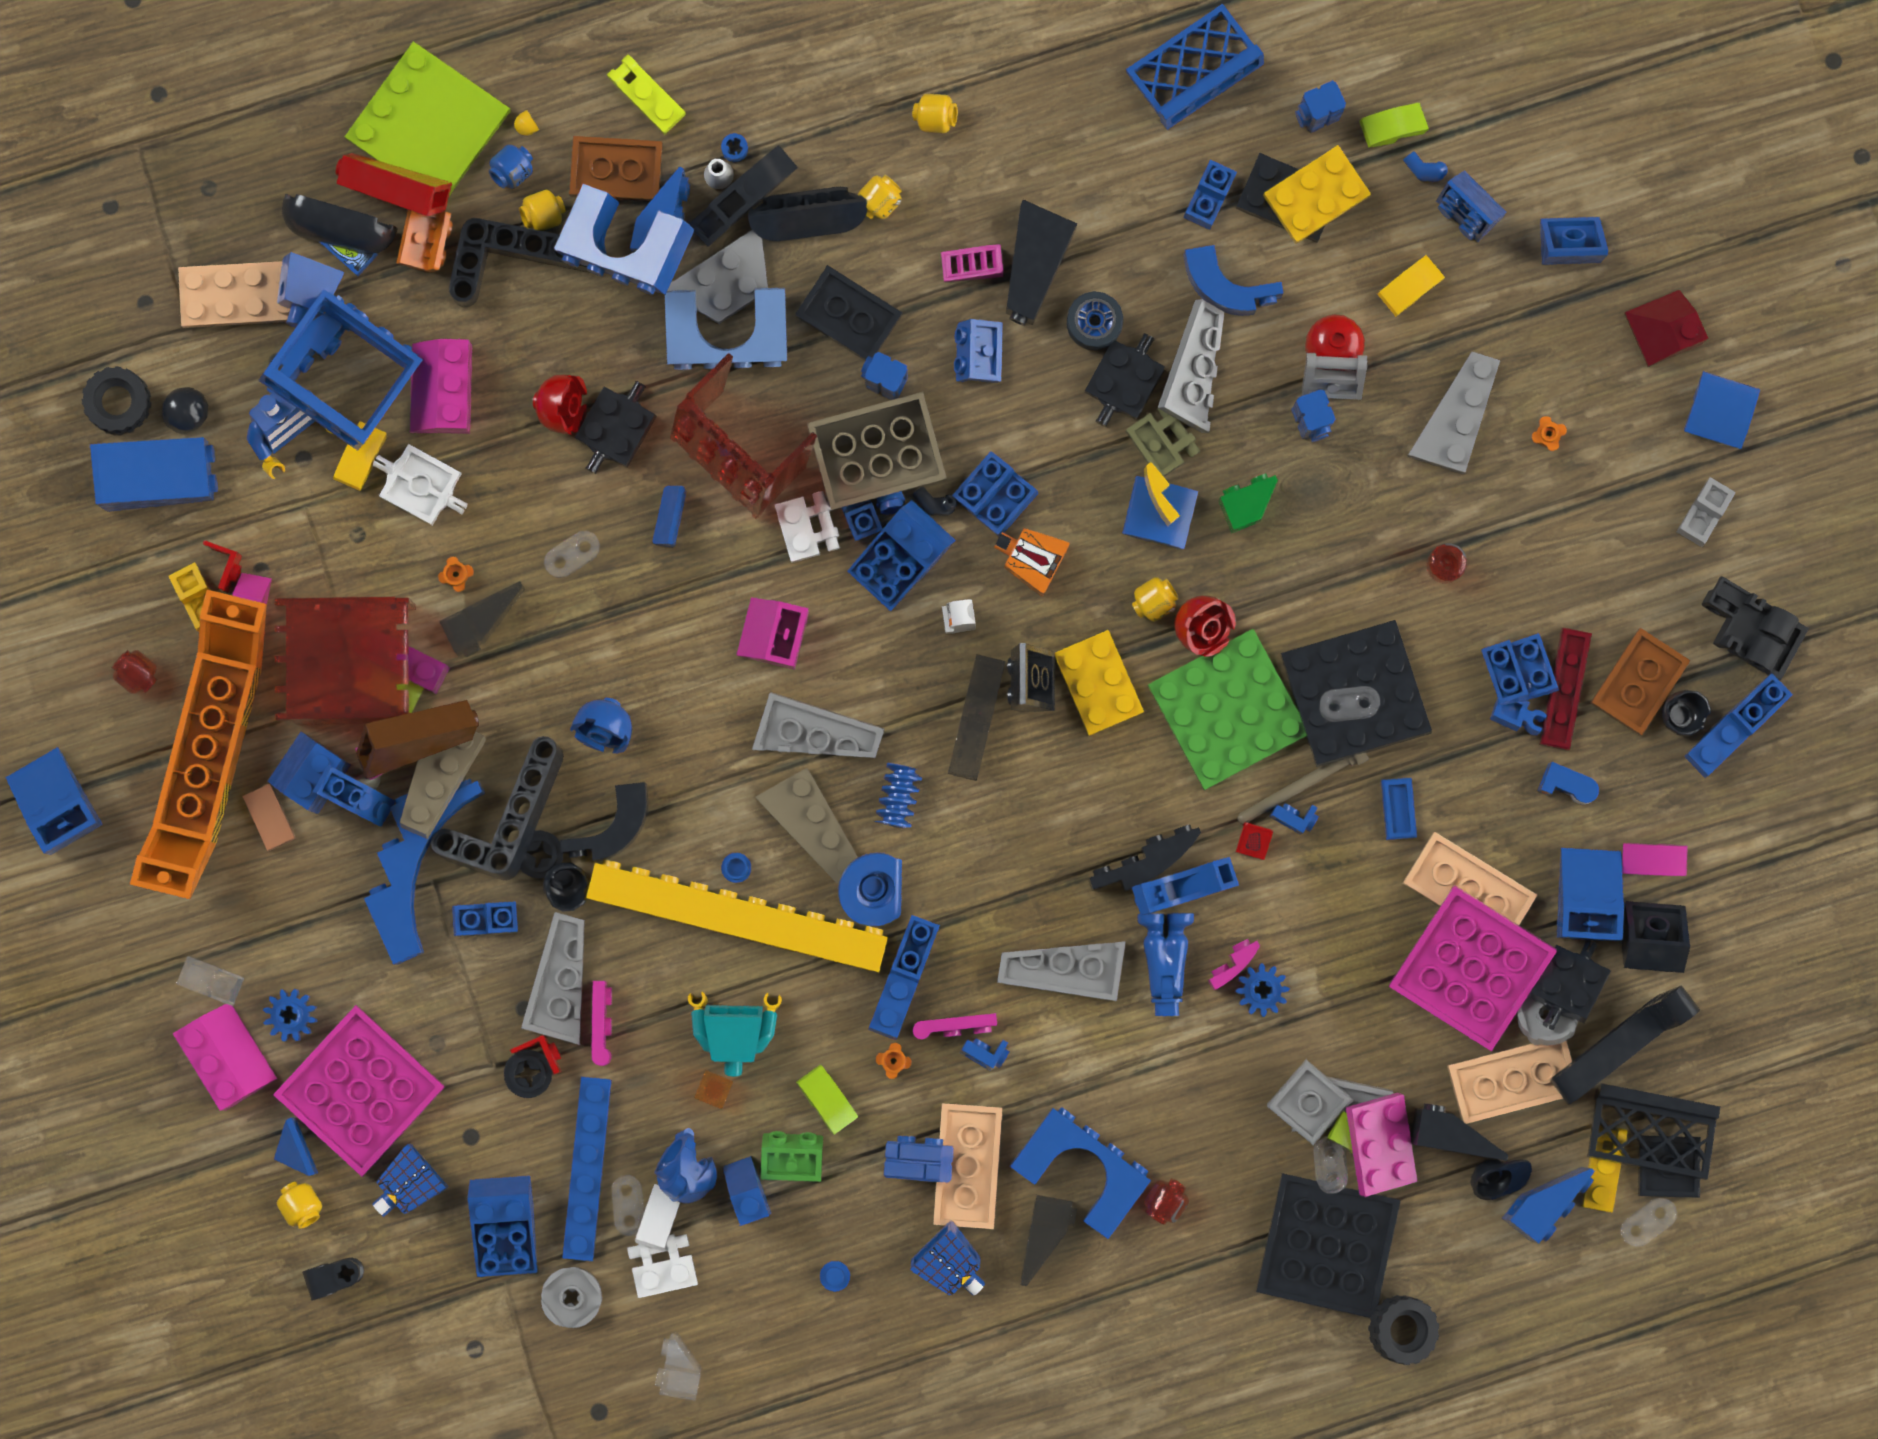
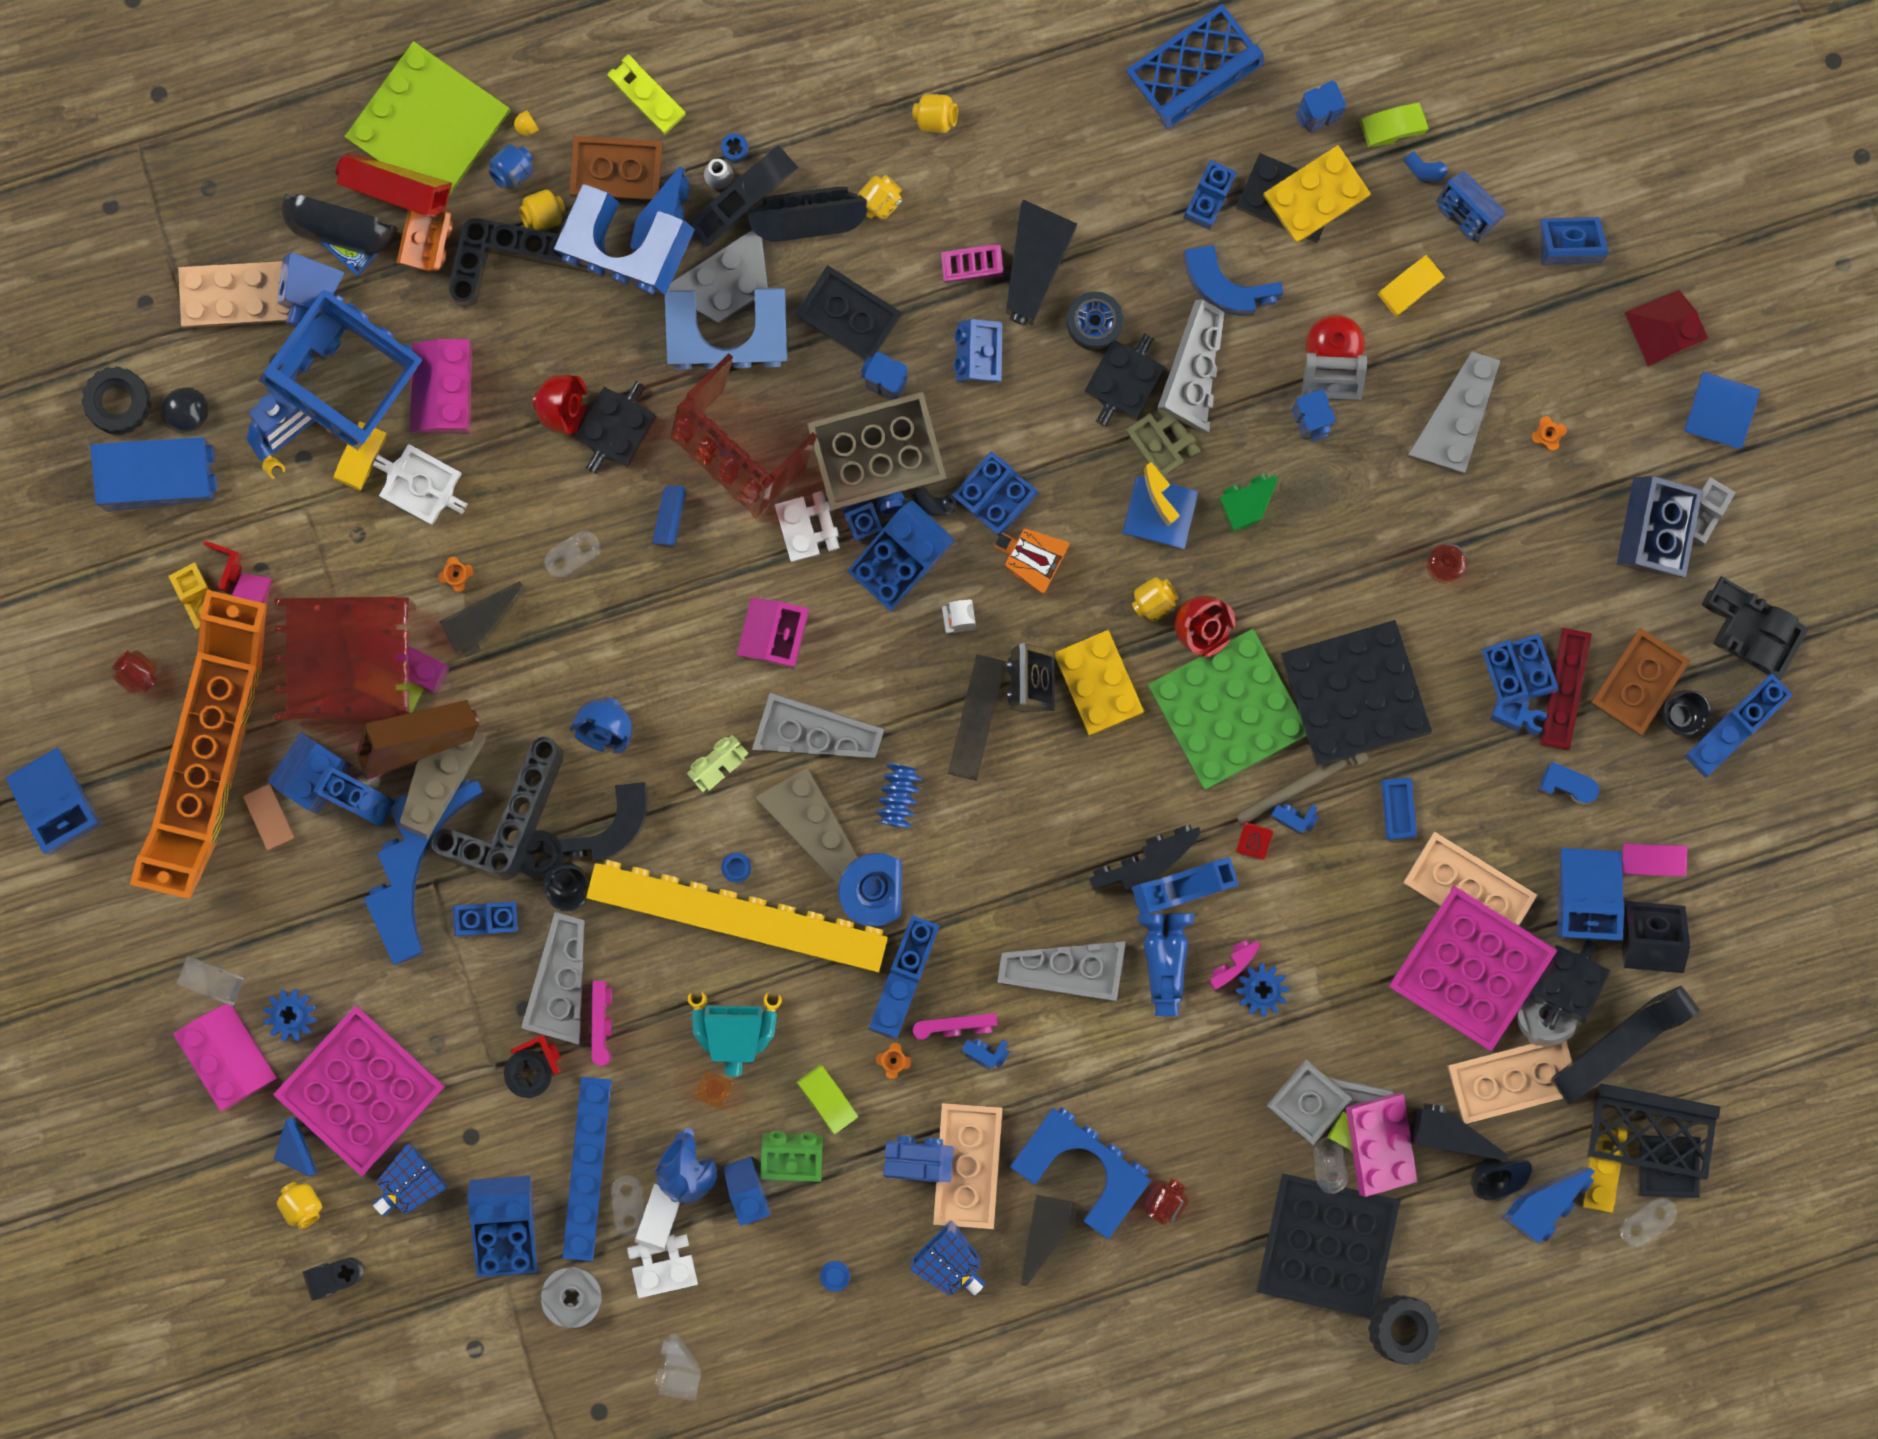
clear plate [1319,686,1380,722] -> none
none -> yellowish green hinge [687,735,749,792]
none -> dark blue slope [1616,476,1703,577]

